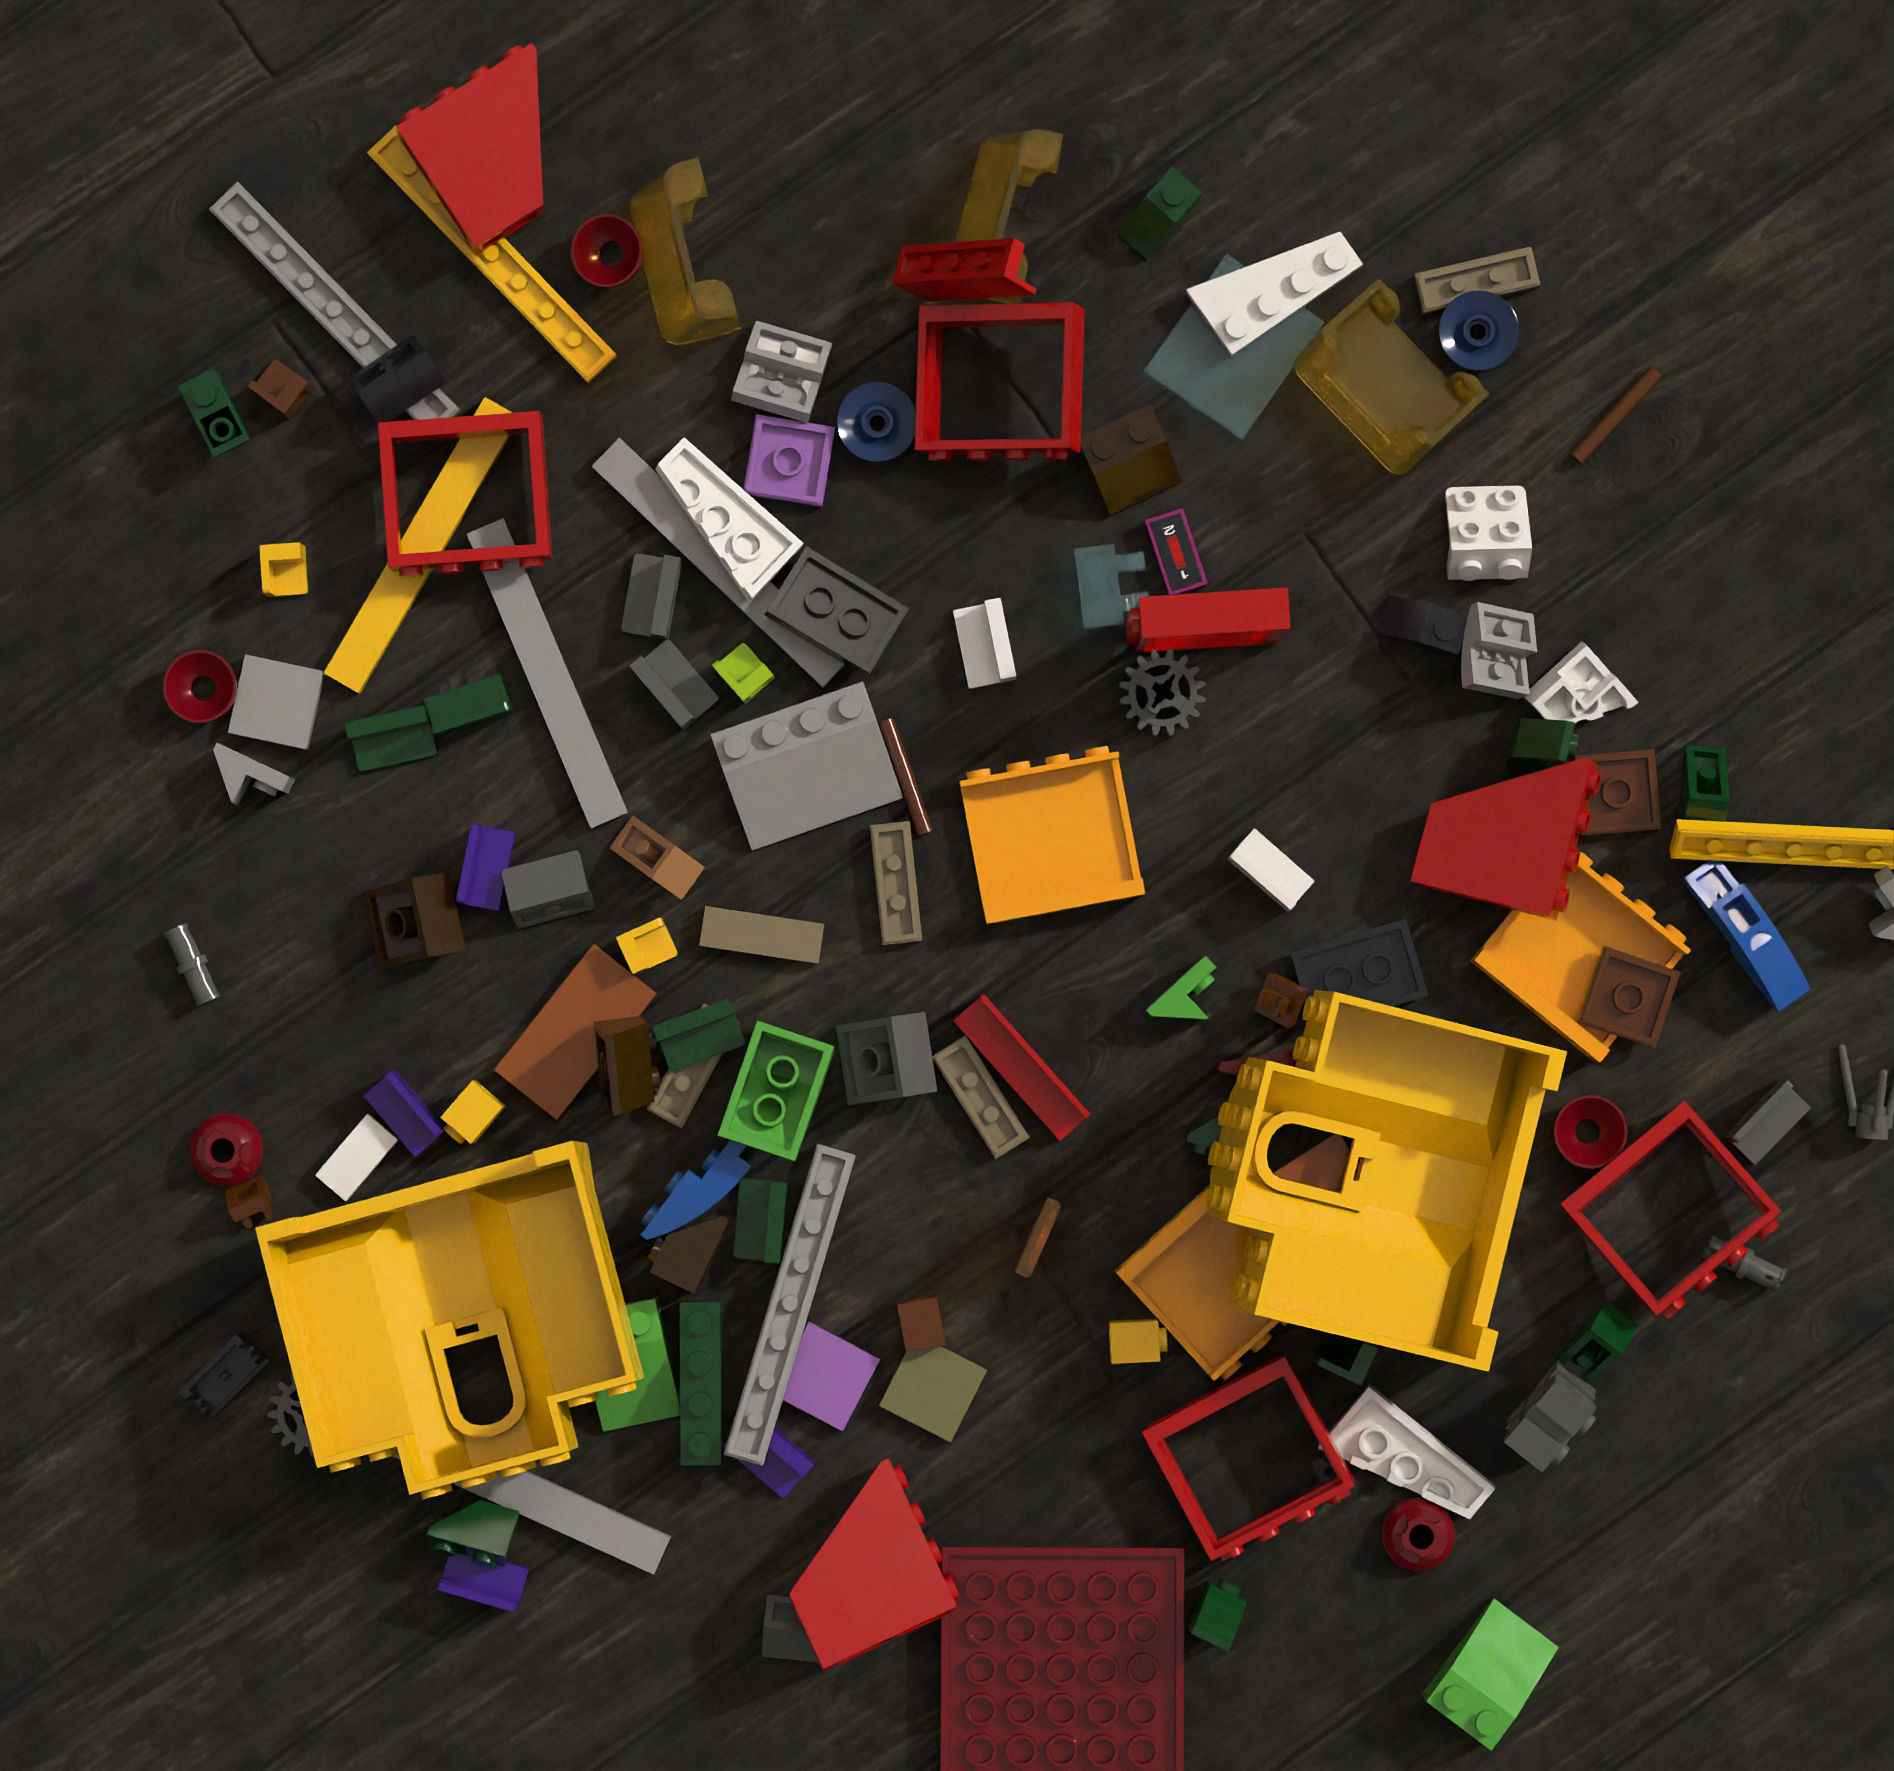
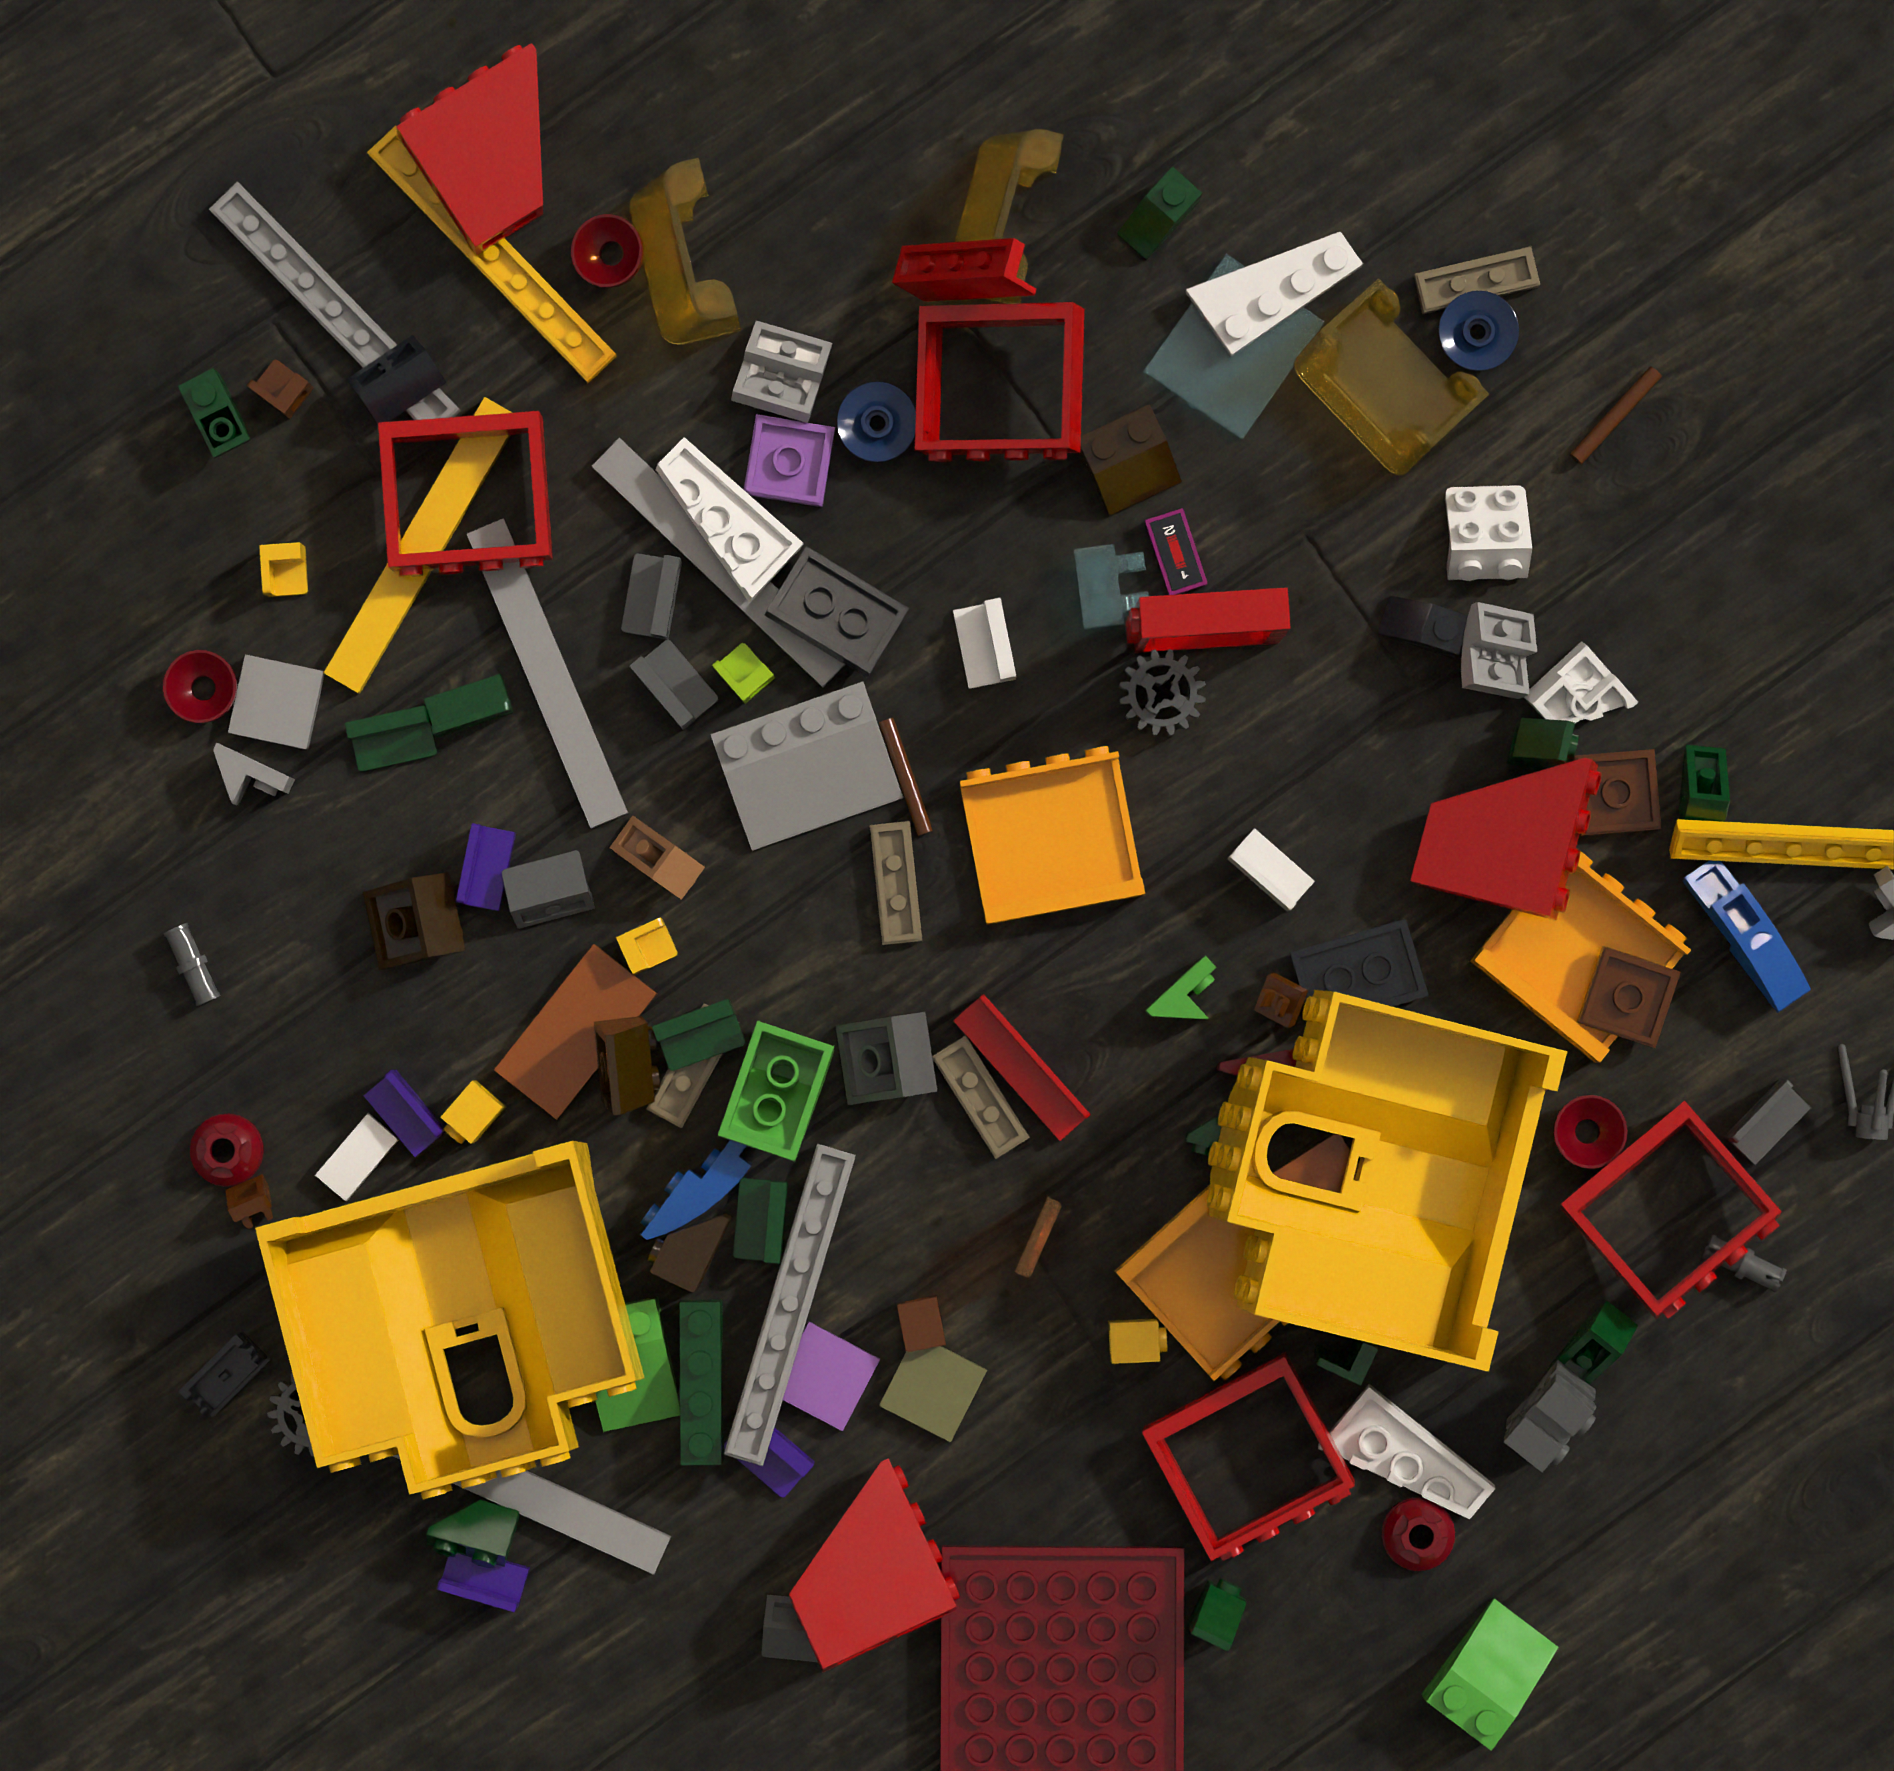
dark tan tile [699,906,825,964] -> none

